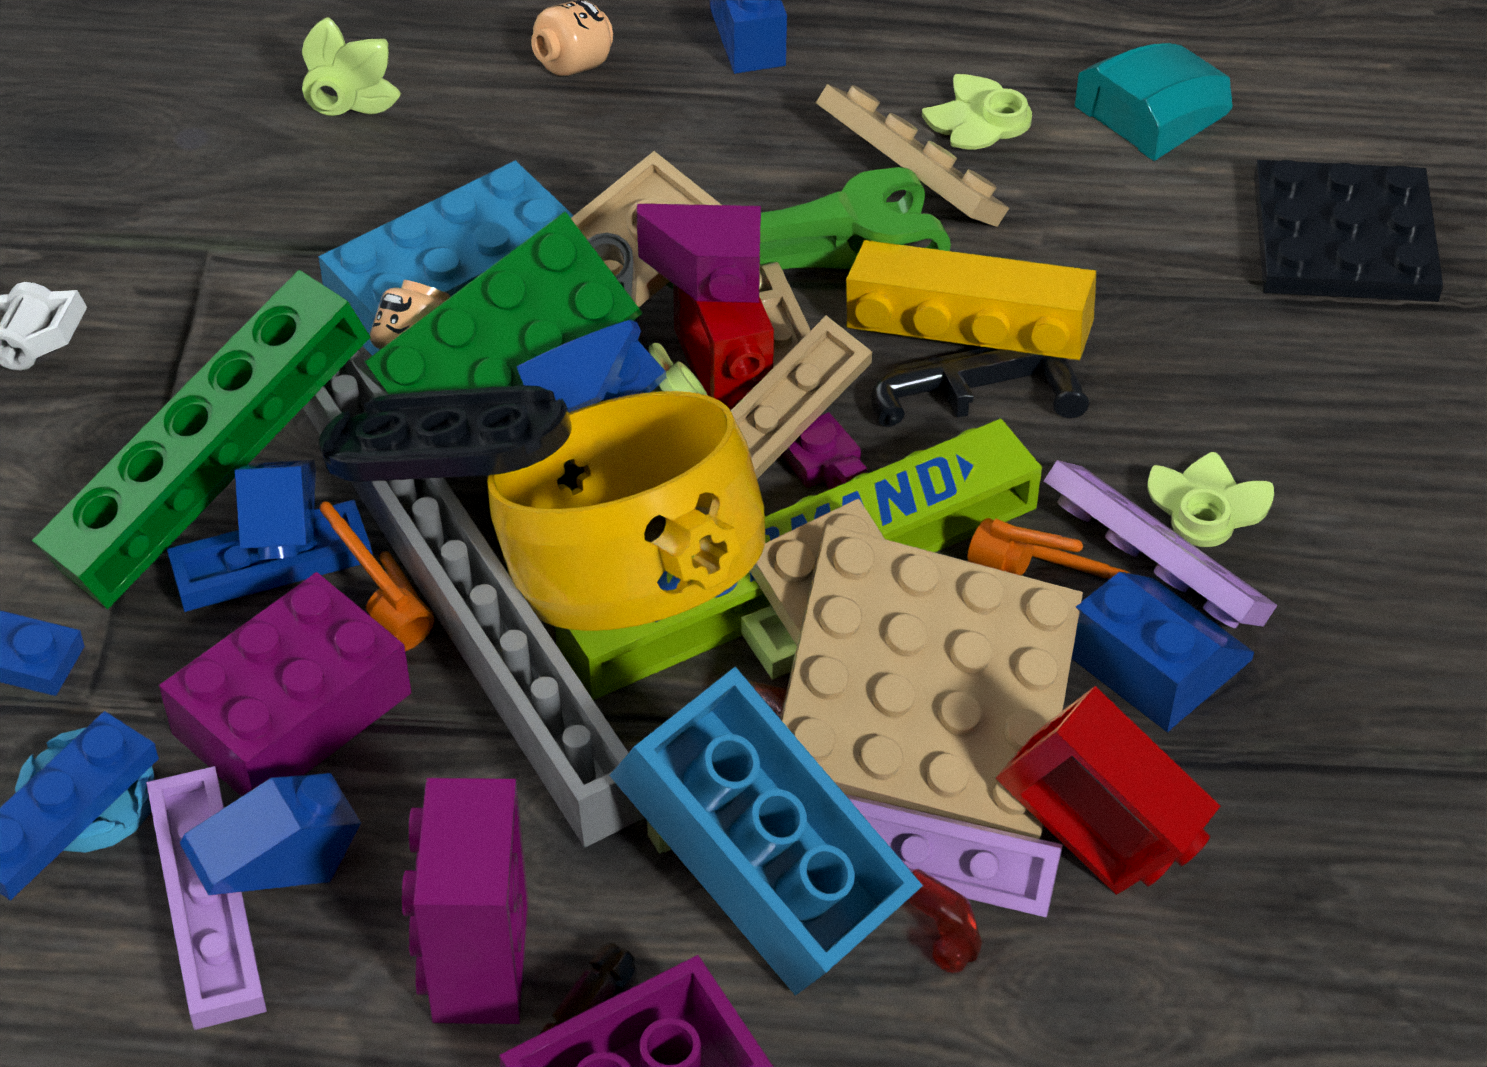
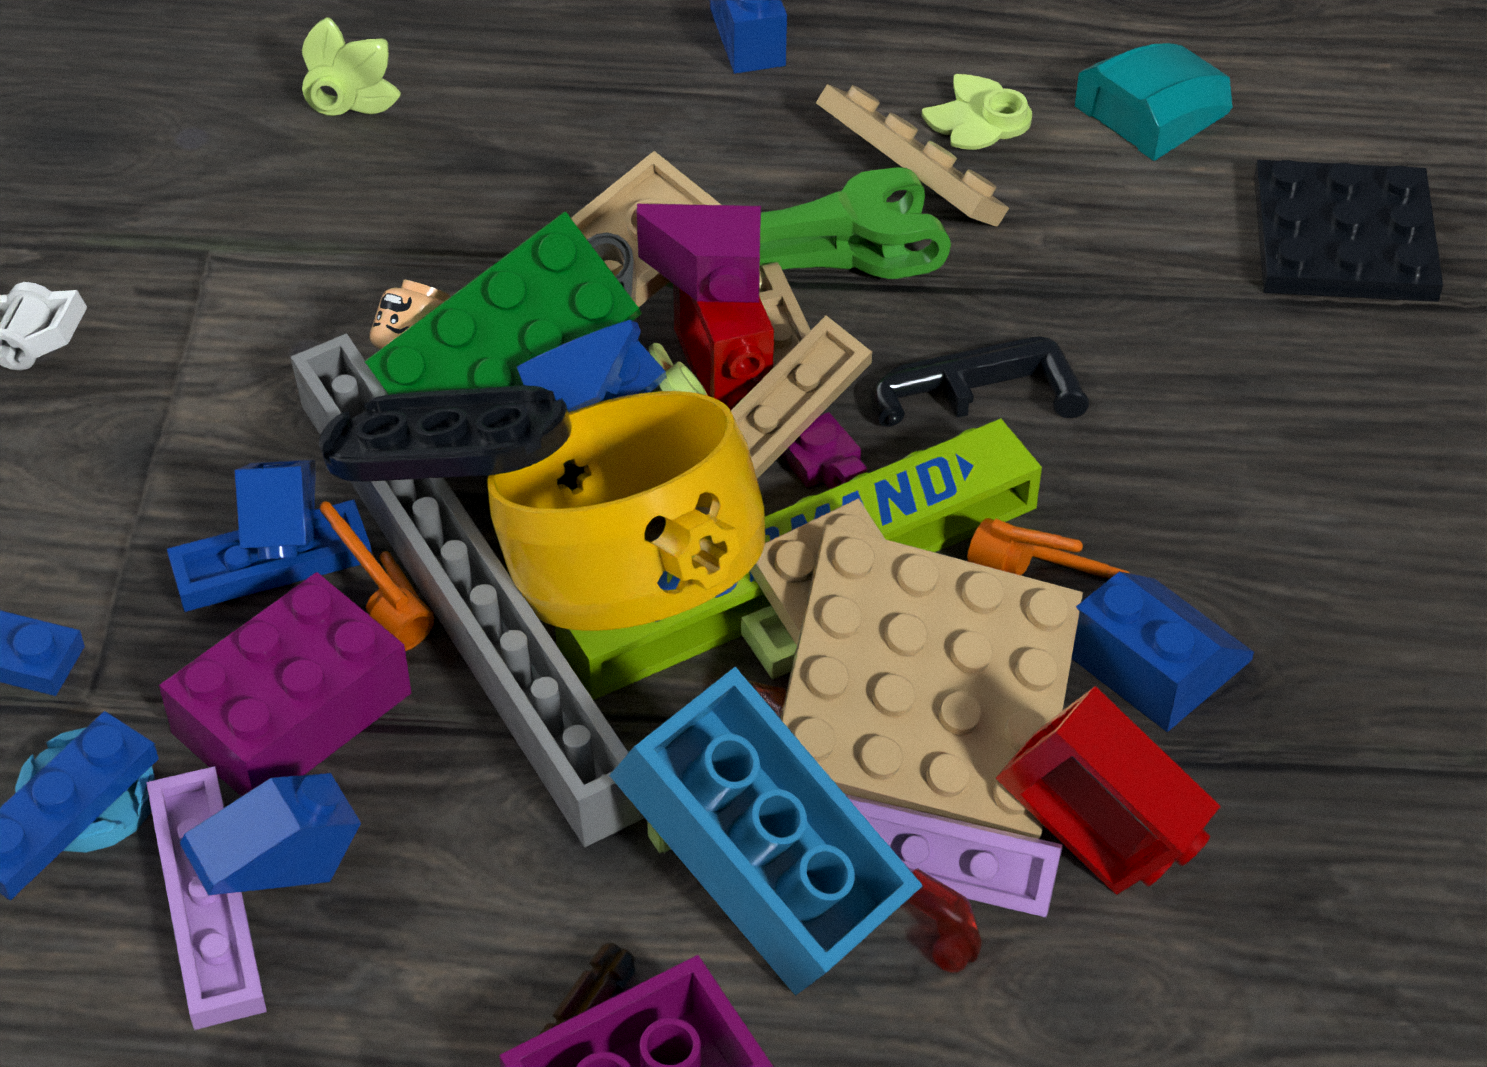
green brick [32,269,371,610] -> none
dark azure brick [318,160,574,355] -> none
magenta brick [402,778,529,1024] -> none
light nougat head [531,0,613,76] -> none
yellow brick [846,240,1097,360] -> none
lavender plate [1044,460,1277,628] -> none
yellowish green plate [1147,452,1274,547] -> none

